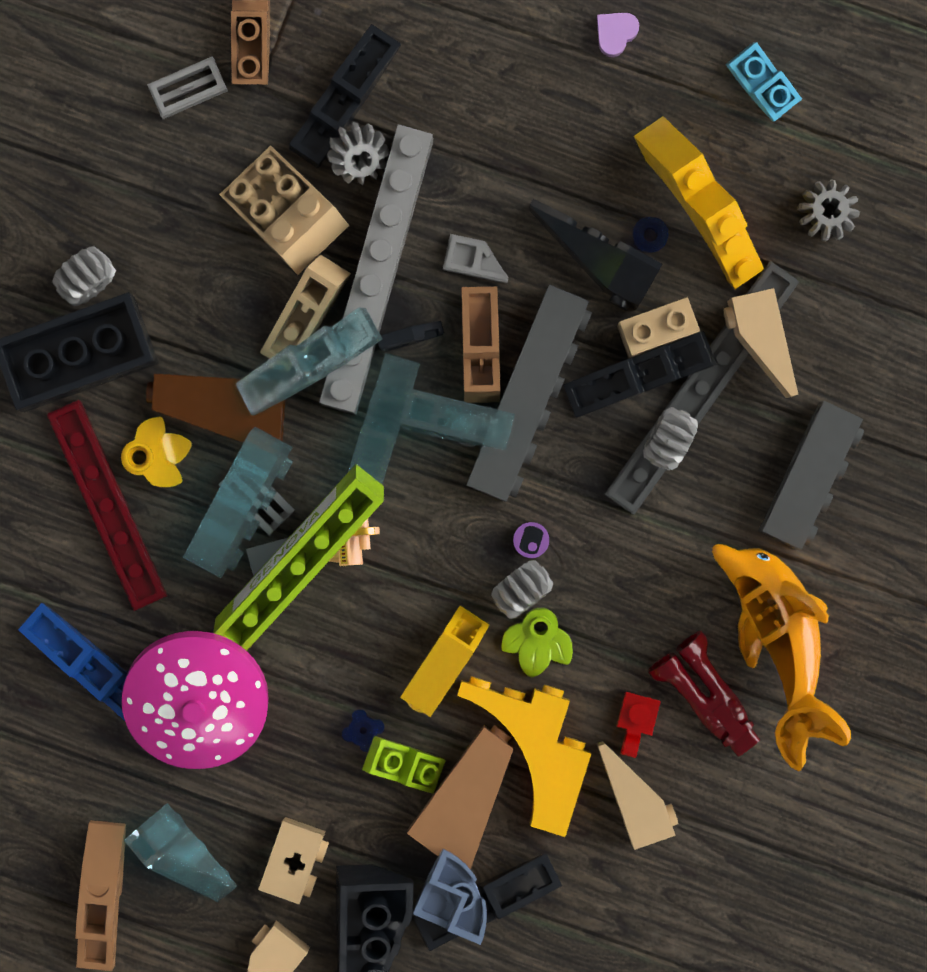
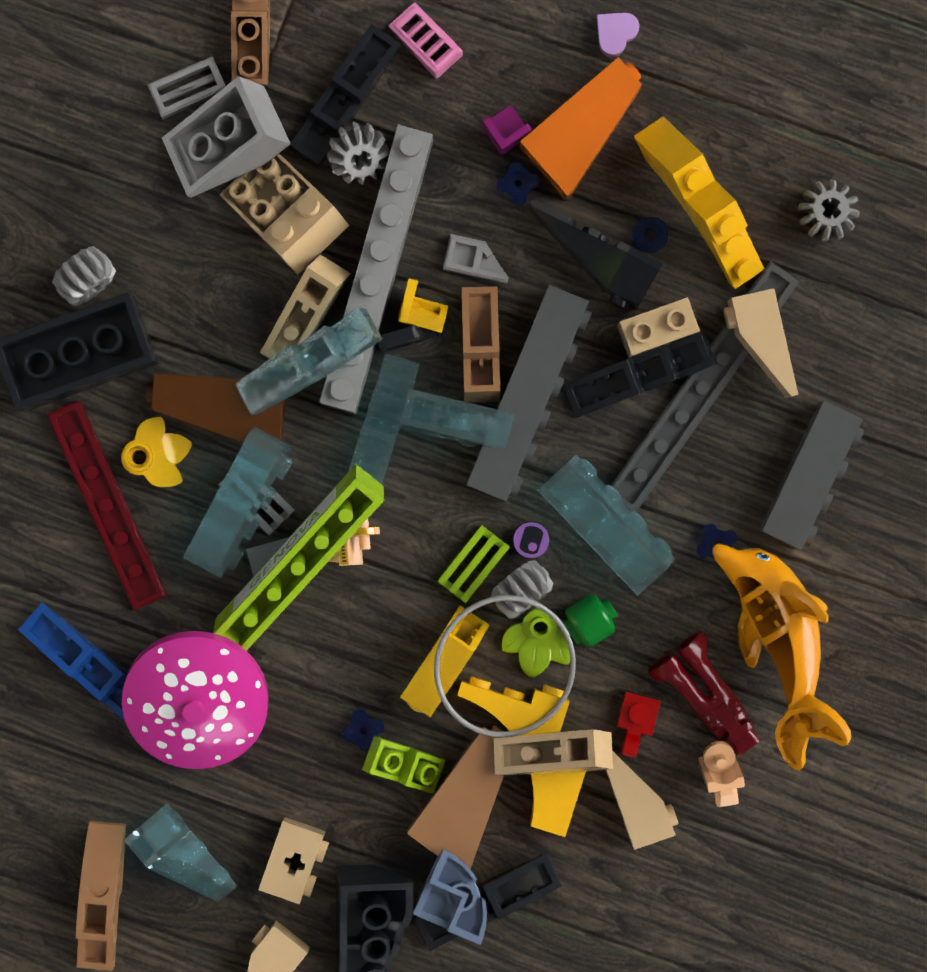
light grey gear [643,407,698,471] -> none
medium azure slope [726,42,802,121] -> none
none -> light grey slope [162,76,291,198]
none -> bright pink slope [388,2,463,79]
none -> yellow tile [398,278,448,333]
none -> light grey piece [434,595,576,737]
none -> lime tile [438,525,510,603]
none -> magenta panel [481,105,532,156]
none -> tan slope [493,729,613,775]
none -> clear blue plate [497,162,539,205]
none -> orange slope [519,57,642,201]
none -> clear light blue brick [538,455,675,596]
none -> green head [562,594,618,647]
none -> clear blue plate [696,524,737,559]
none -> light nougat hips [698,741,745,807]

